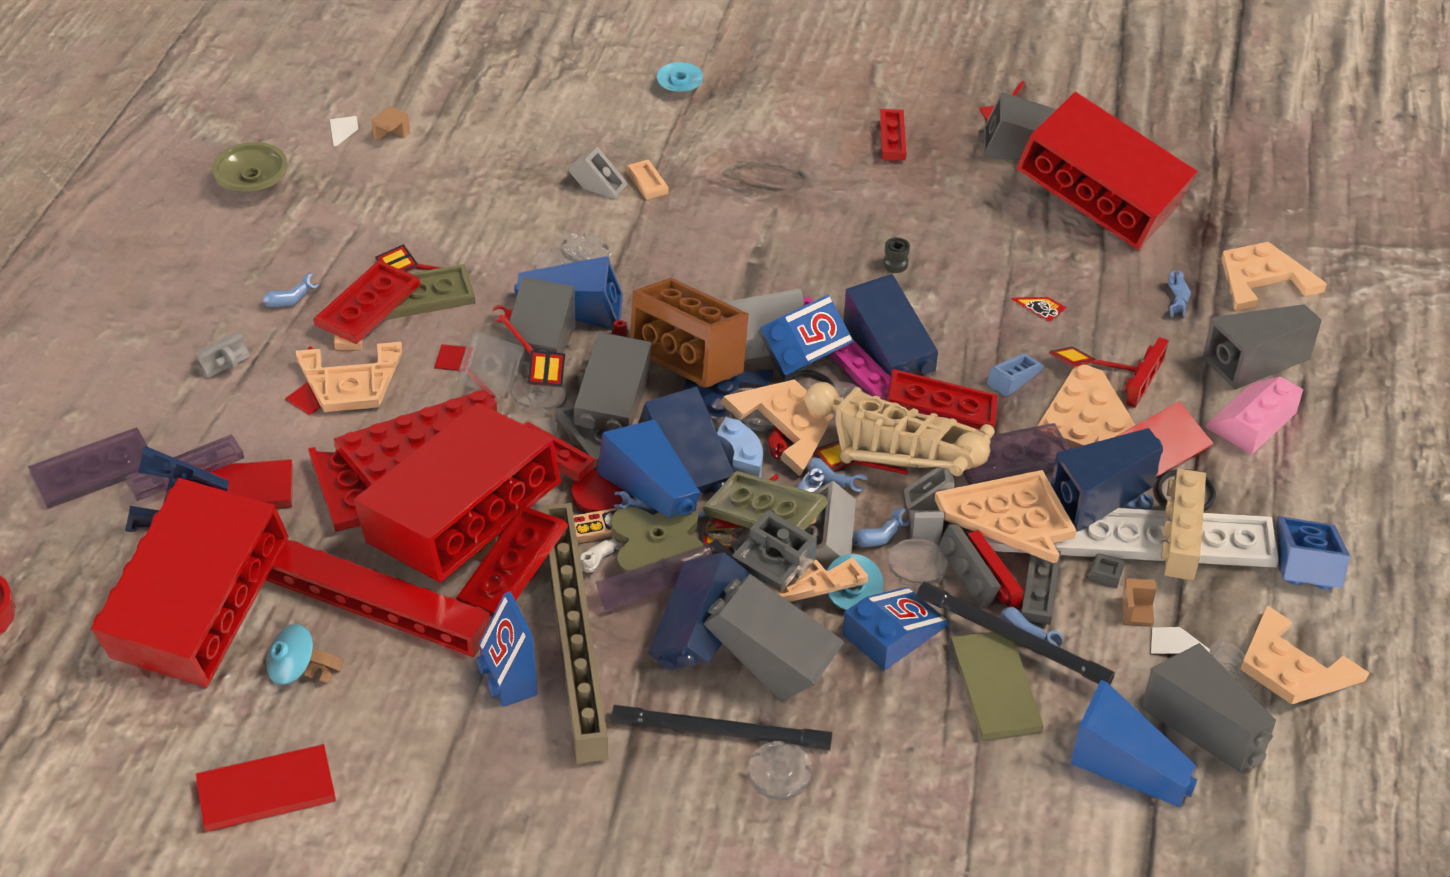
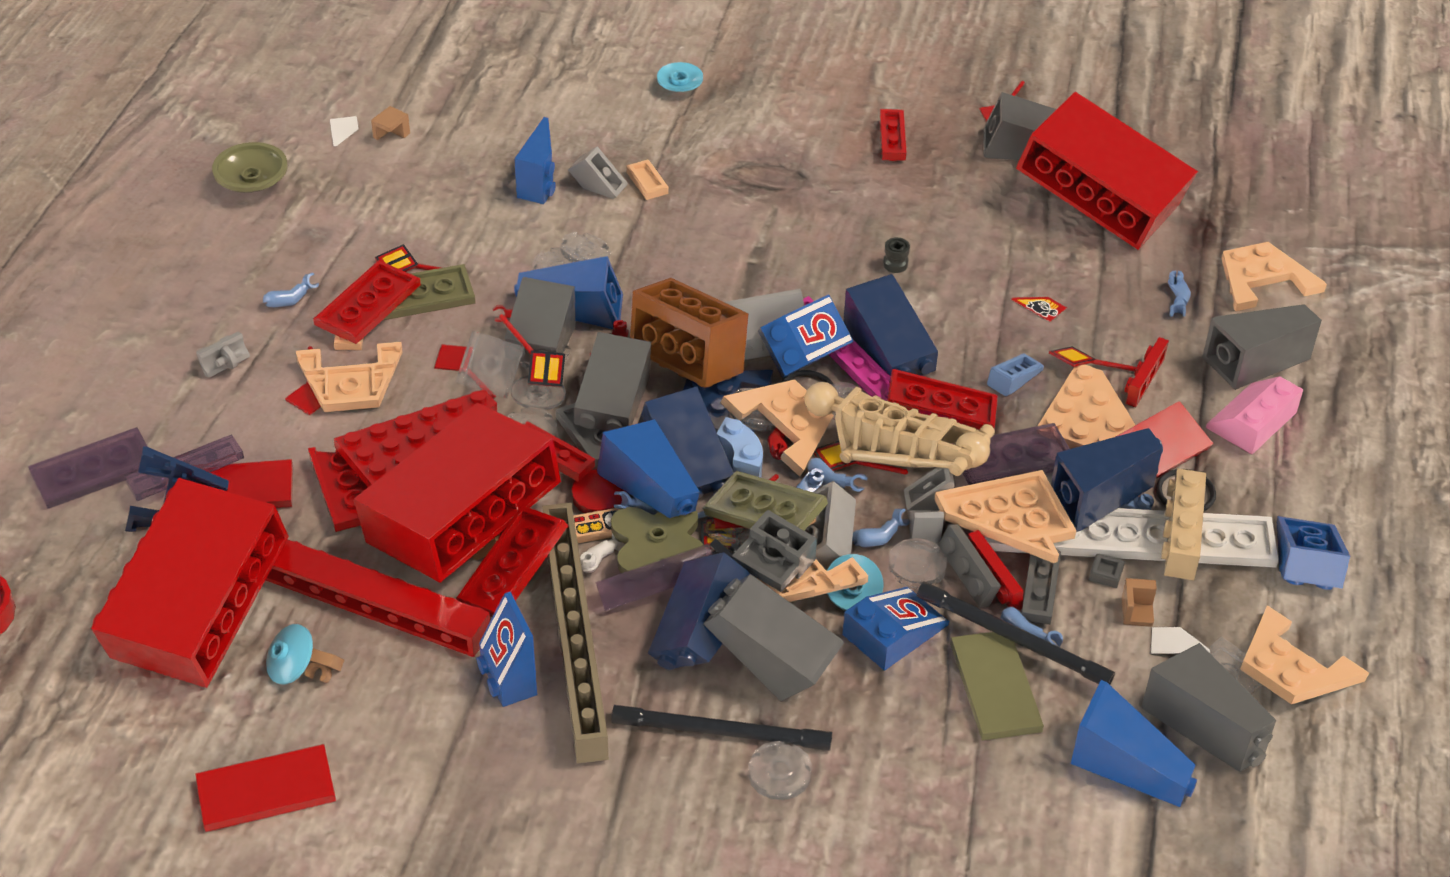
none -> blue slope [514,117,556,204]

